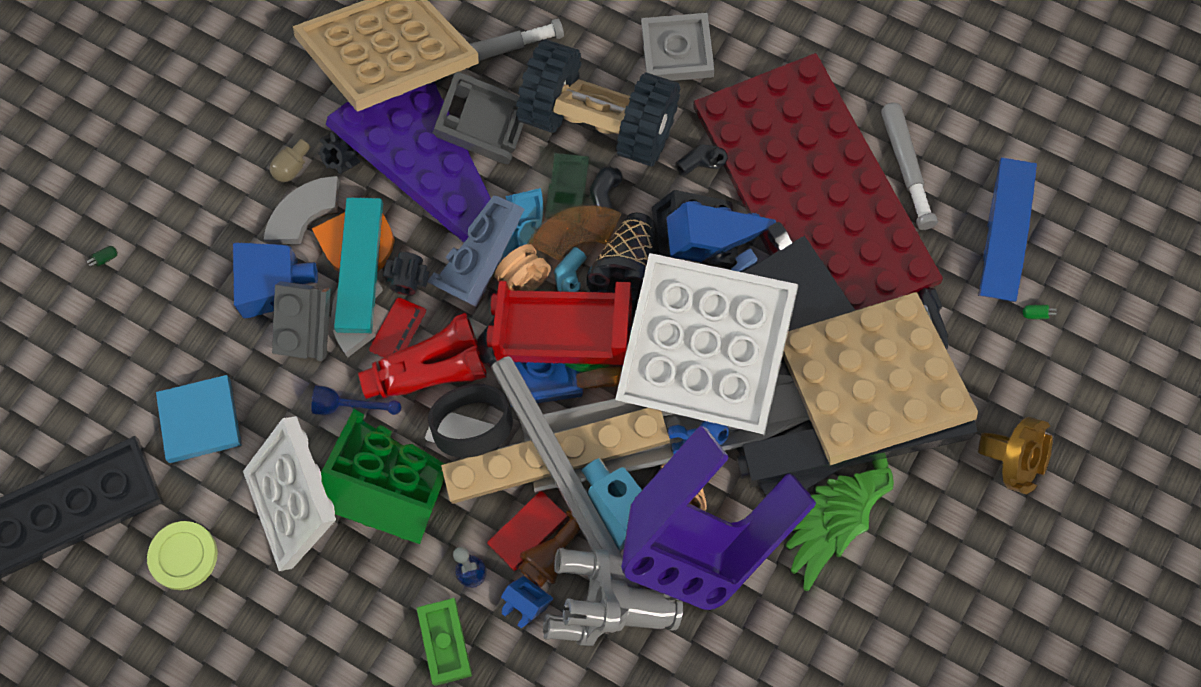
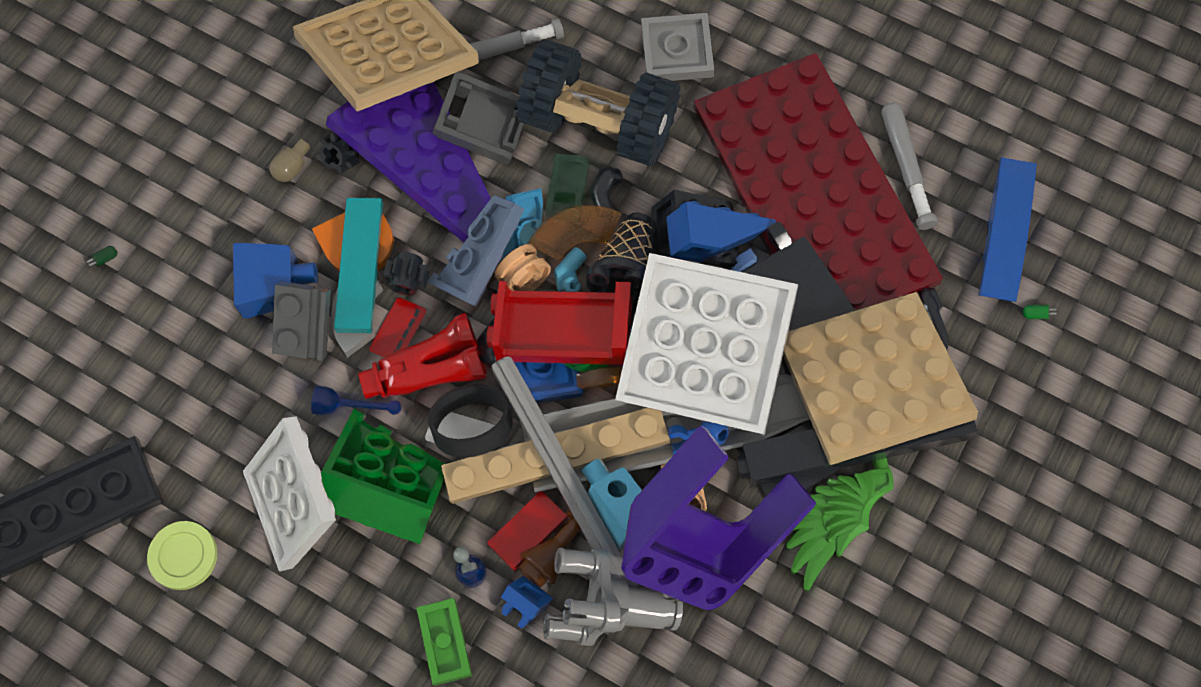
dark azure tile [156,375,242,463] -> none
light grey tile [264,176,340,245] -> none
black arm [675,144,728,176] -> none
pearl gold tile [977,417,1053,494] -> none

